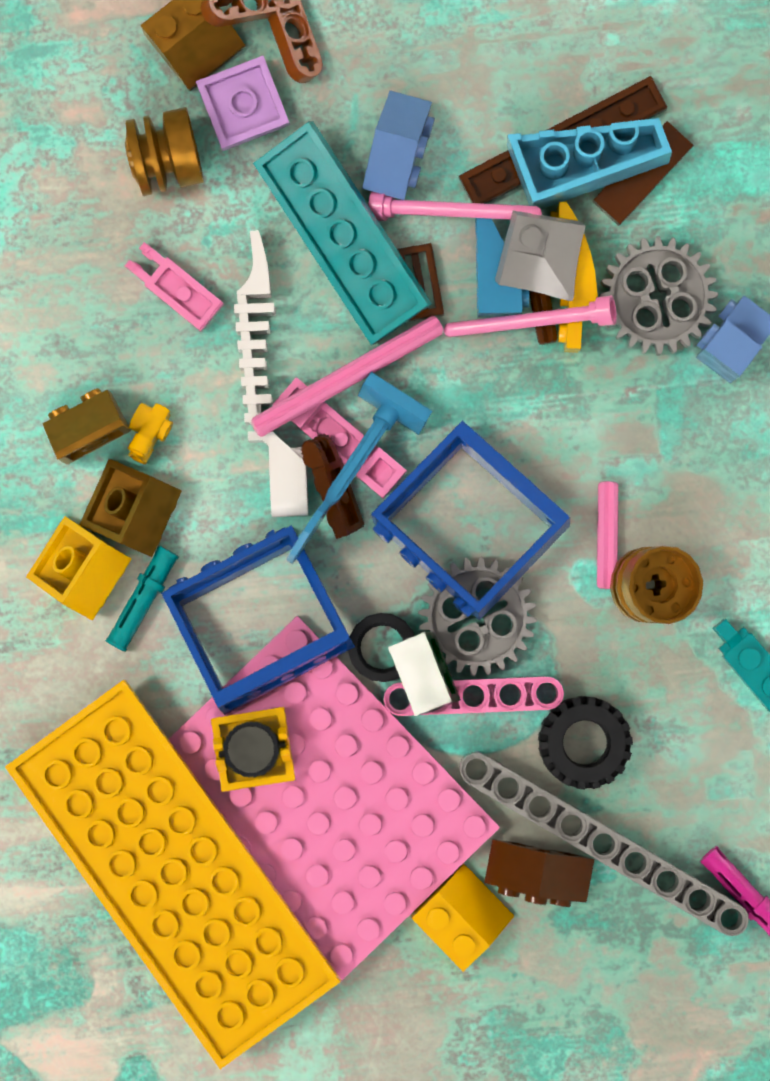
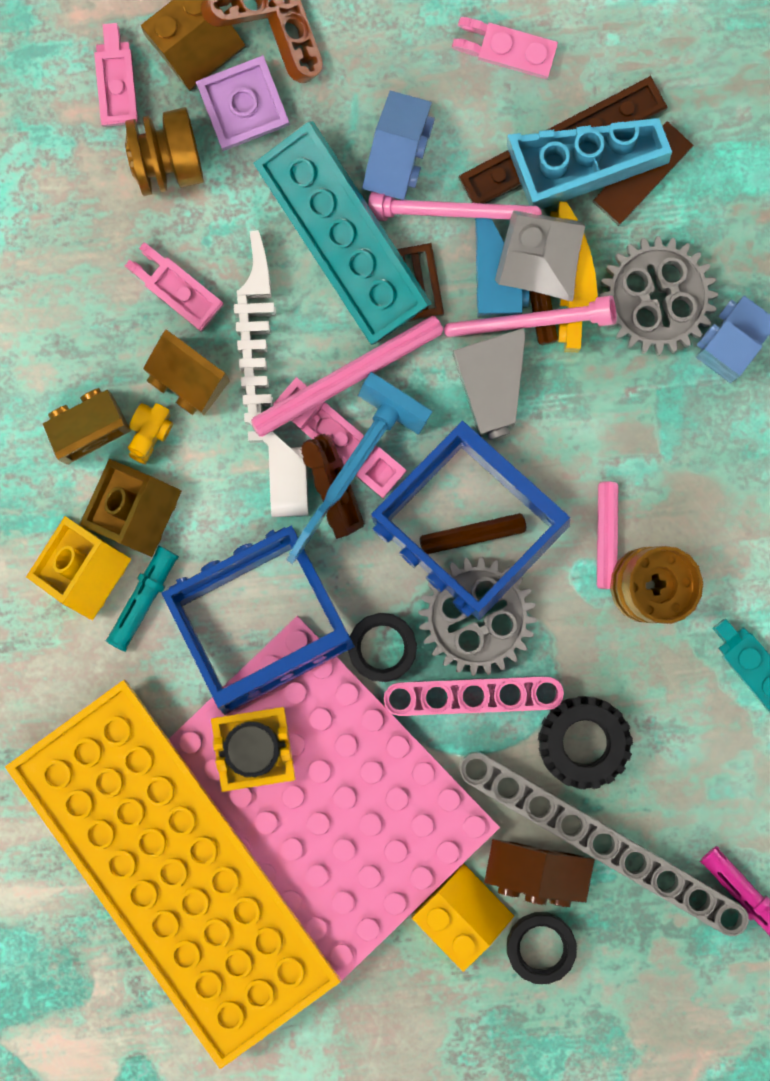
hinge [388,632,461,716] -> none
none -> bright pink hinge [94,23,139,127]
none -> pearl gold slope [143,329,230,415]
none -> reddish brown axle [419,513,527,554]
none -> bright pink hinge [452,17,558,79]
none -> light grey slope [453,328,525,440]
none -> black tyre [507,912,577,984]

